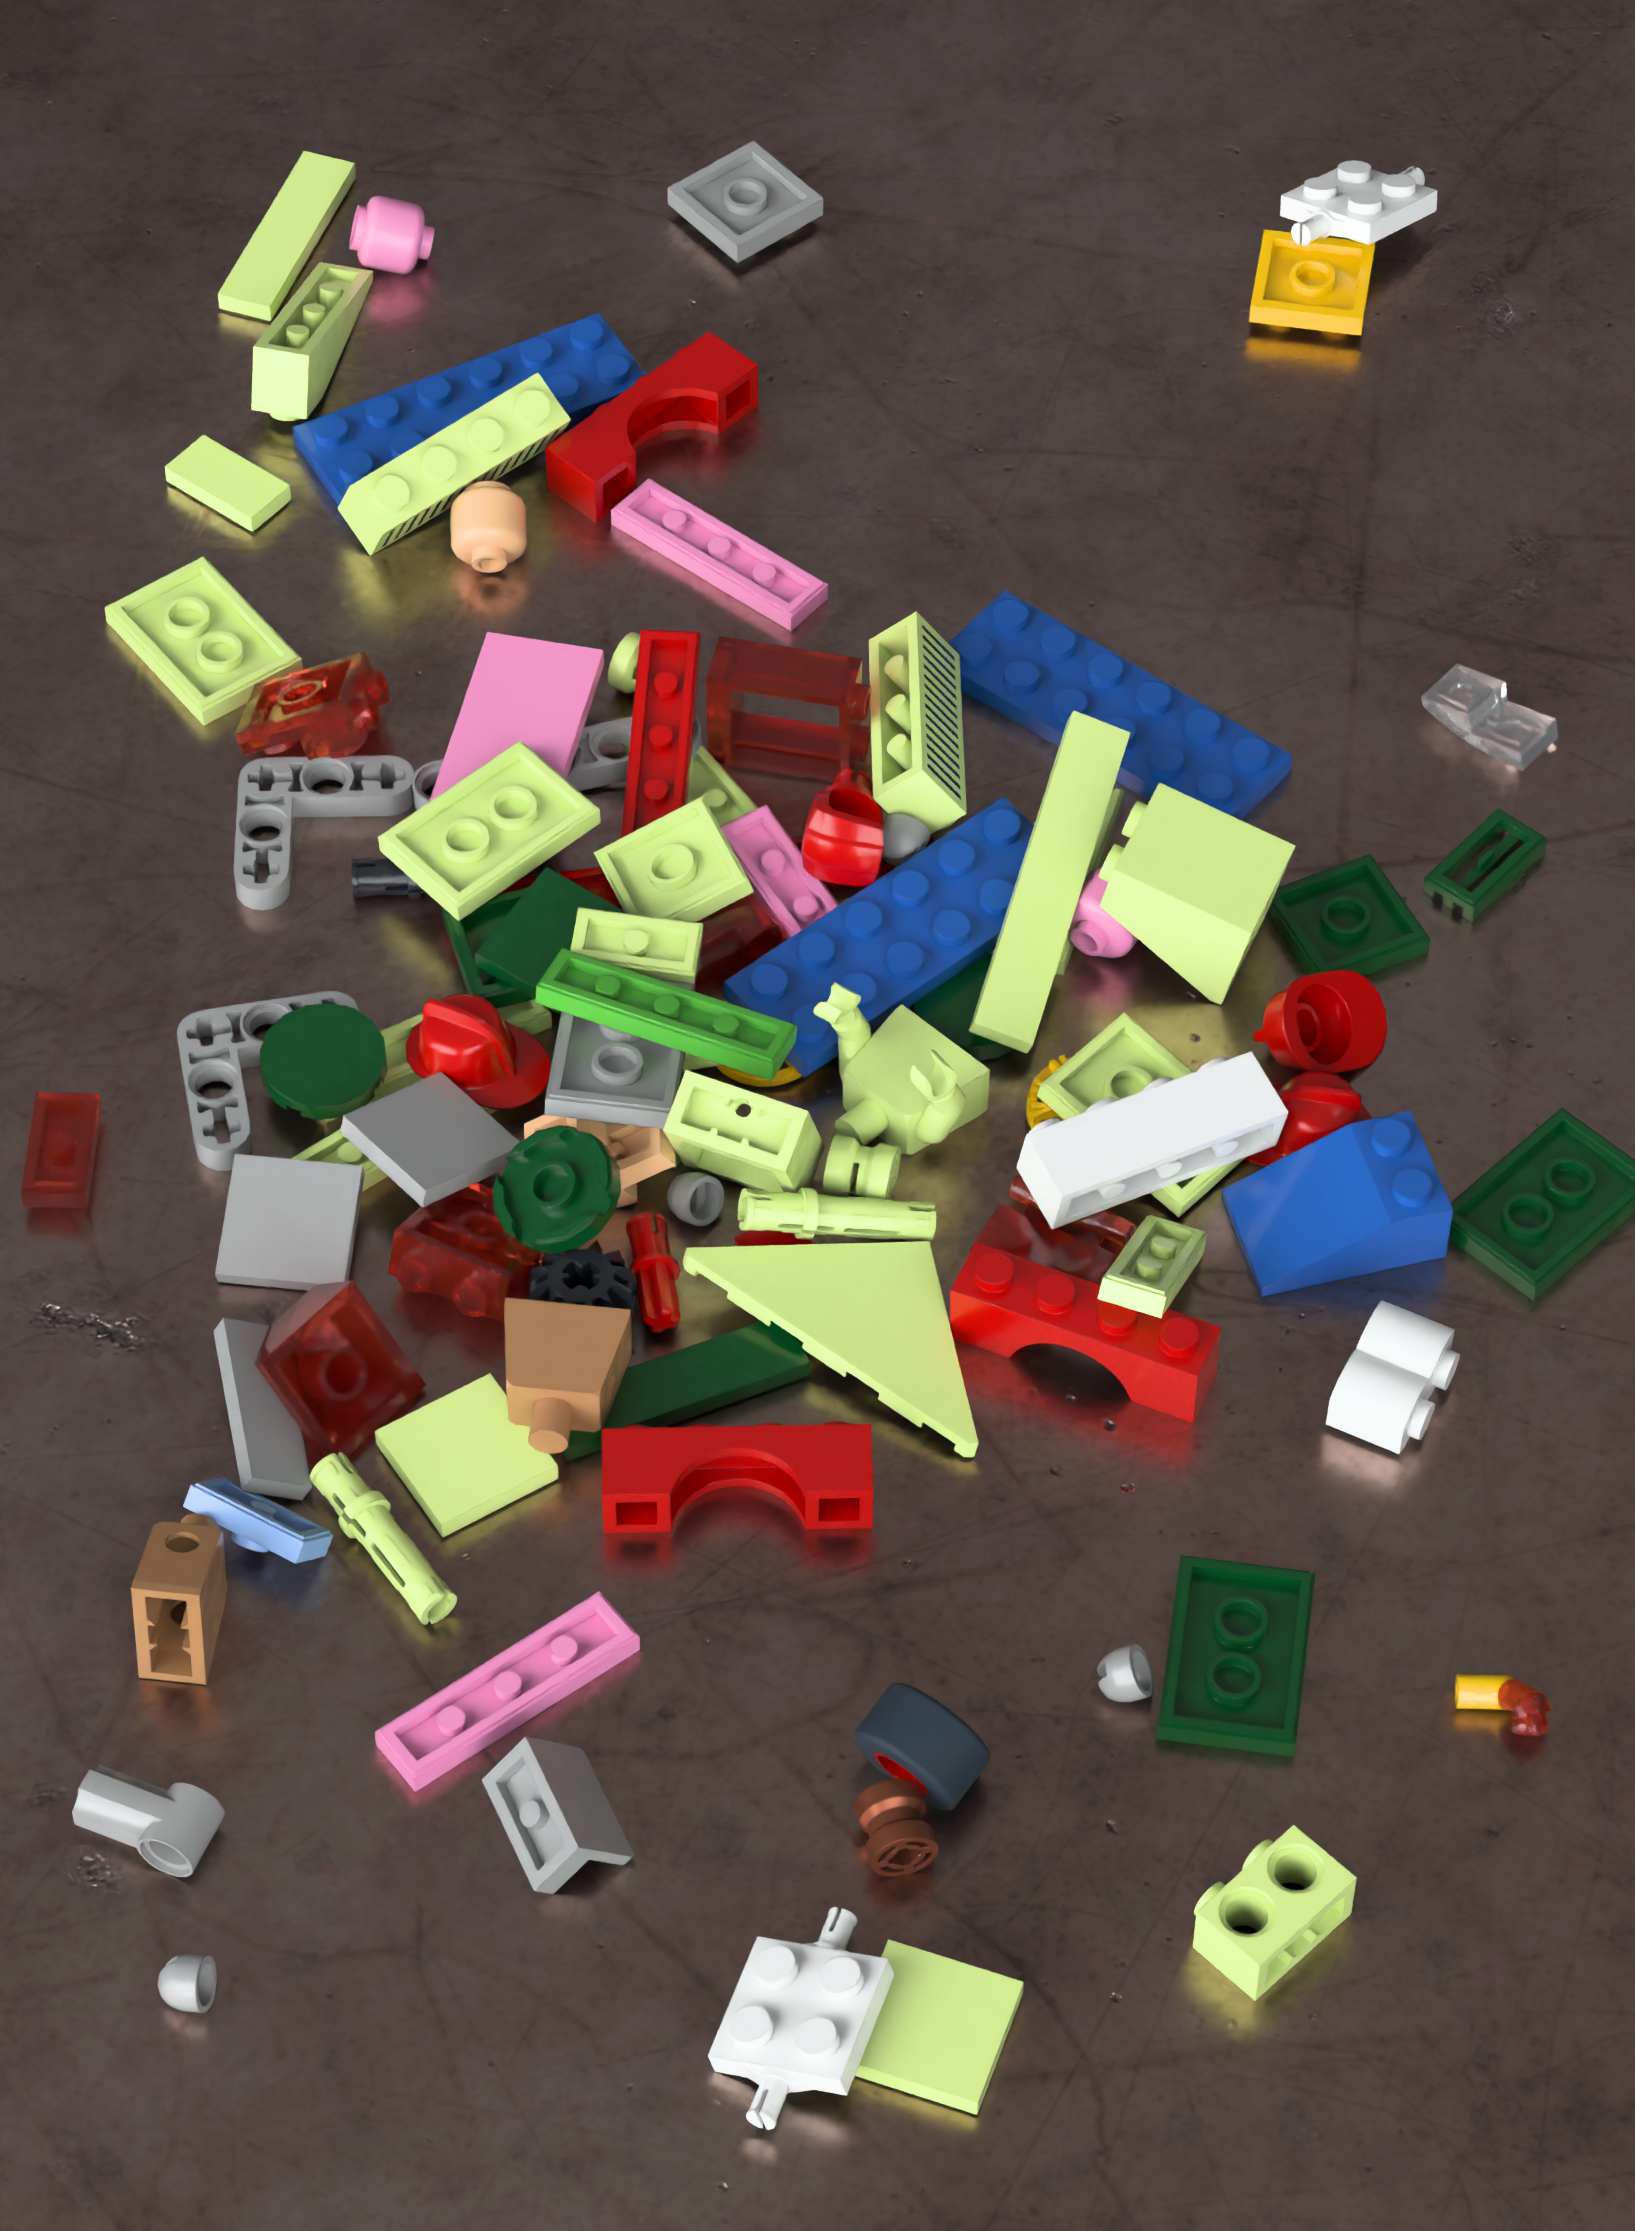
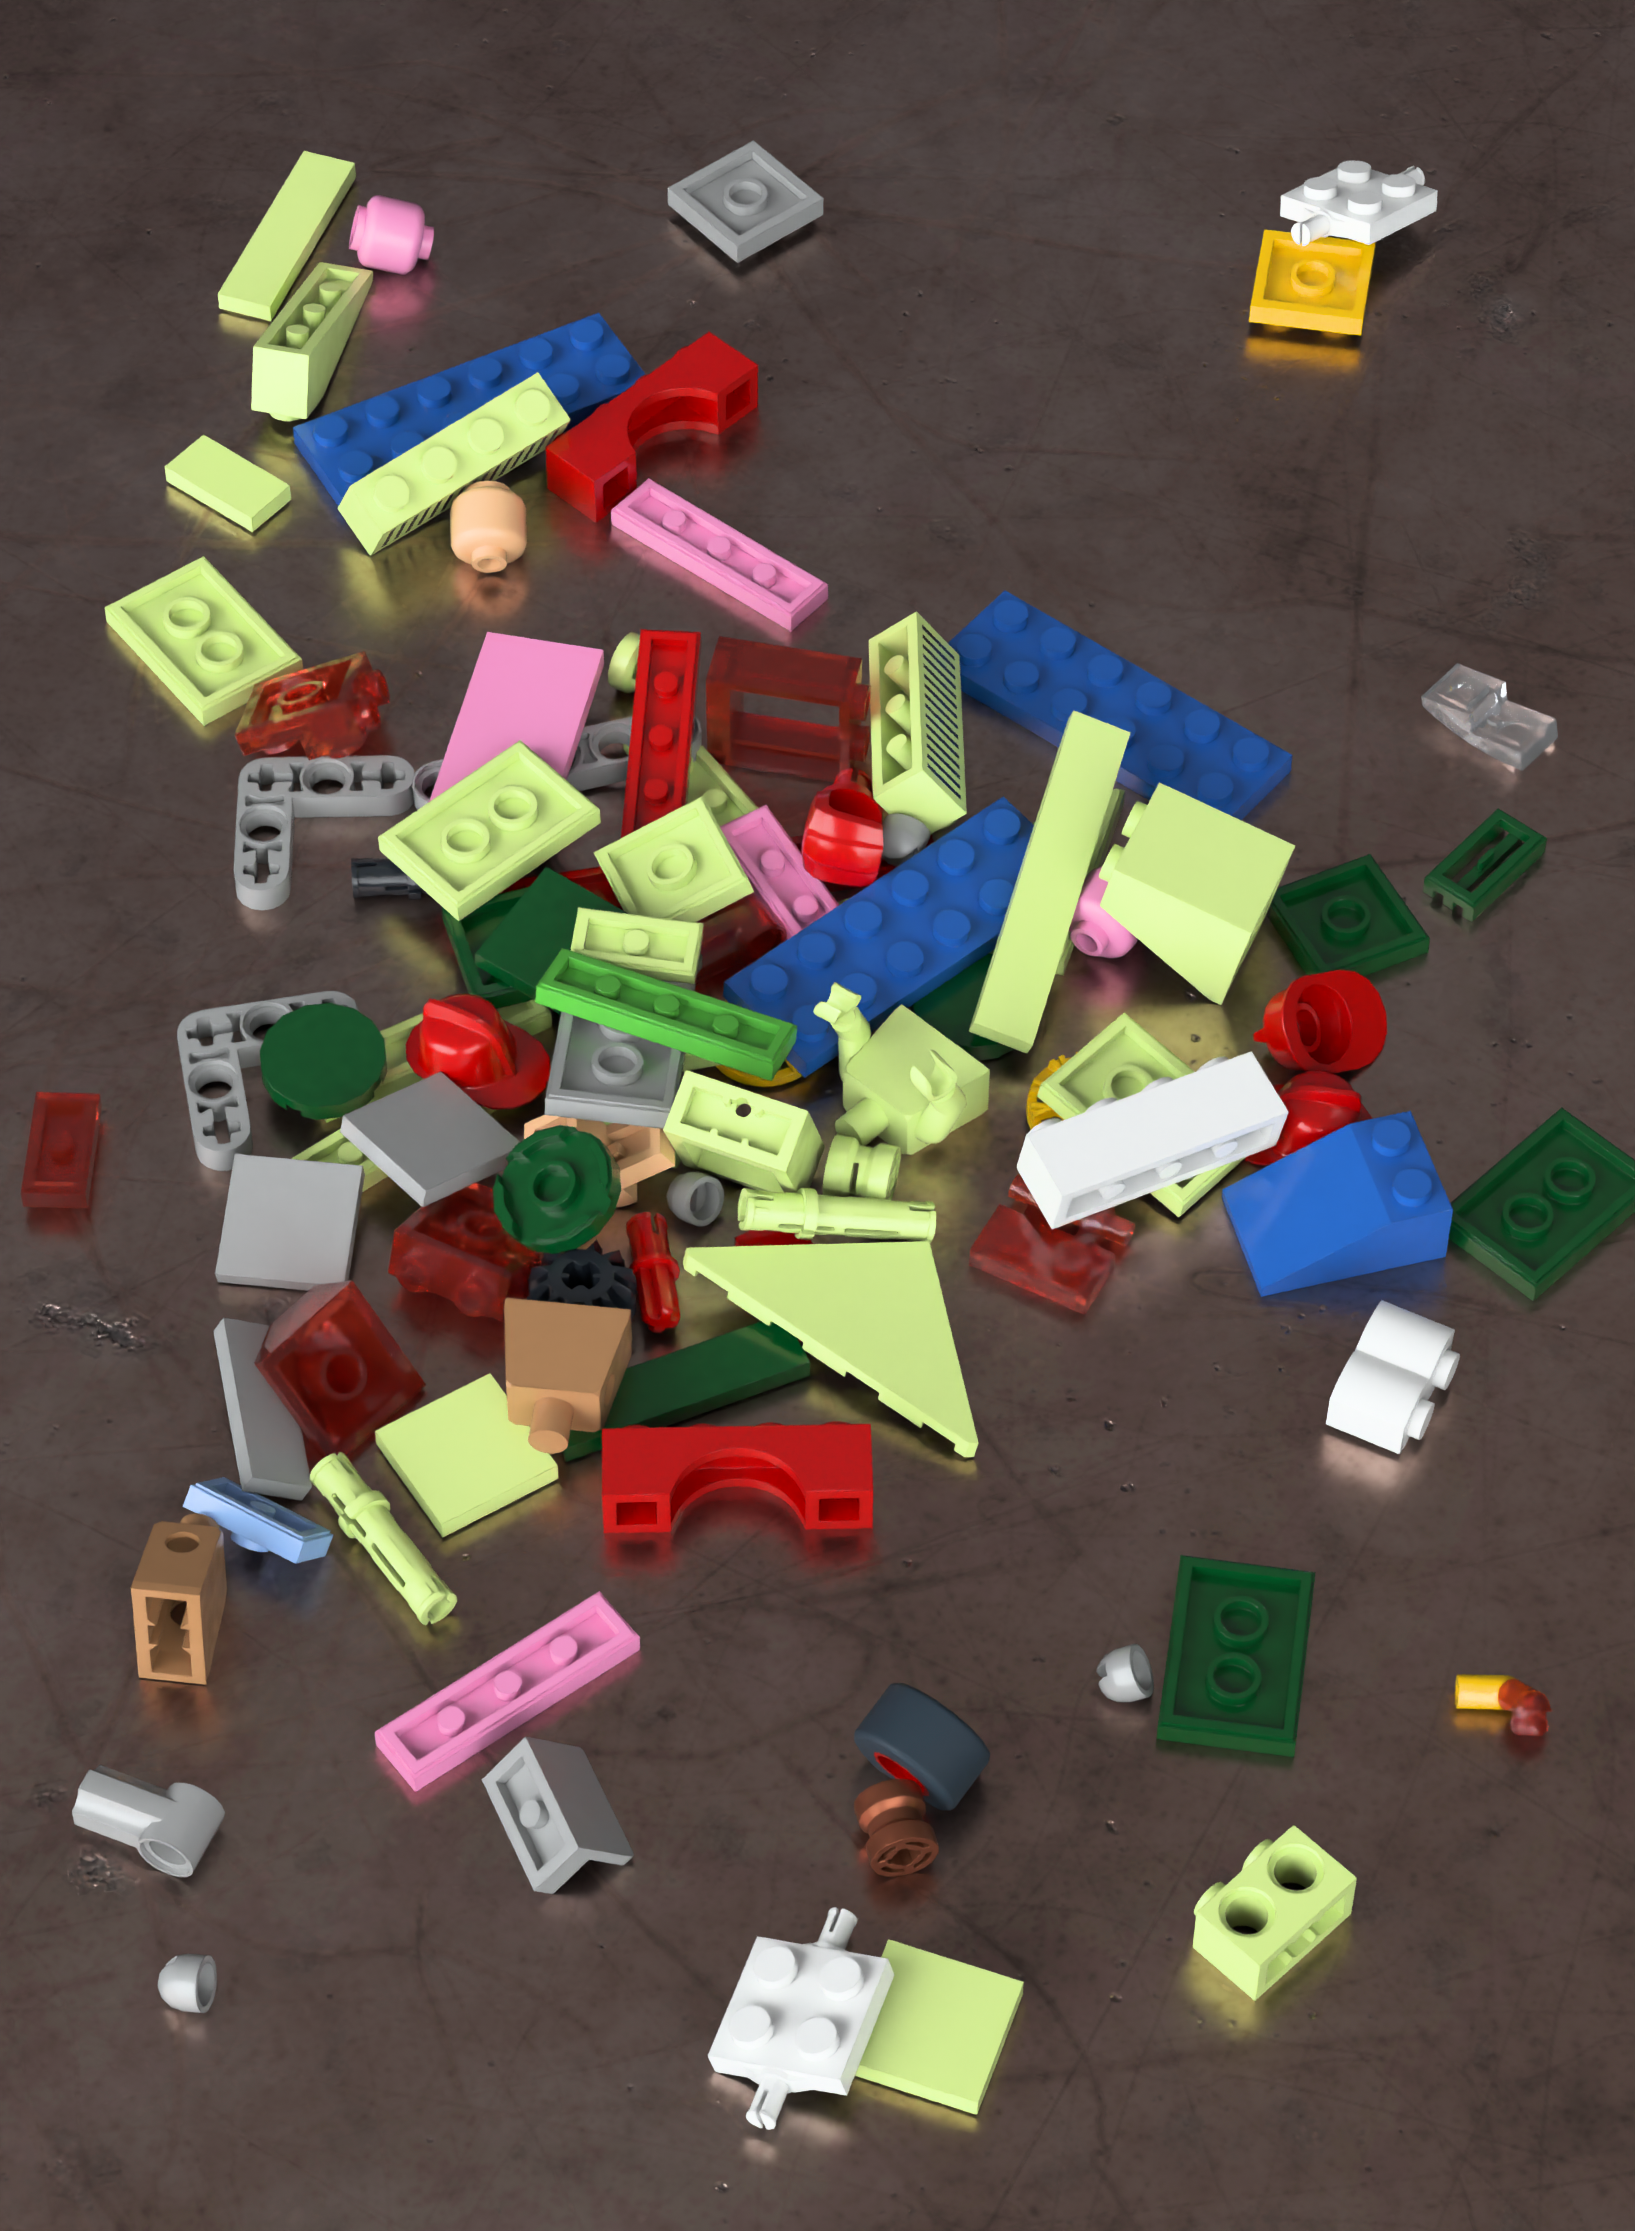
red arch [949,1242,1222,1423] -> none
yellowish green tile [1098,1215,1208,1318] -> none

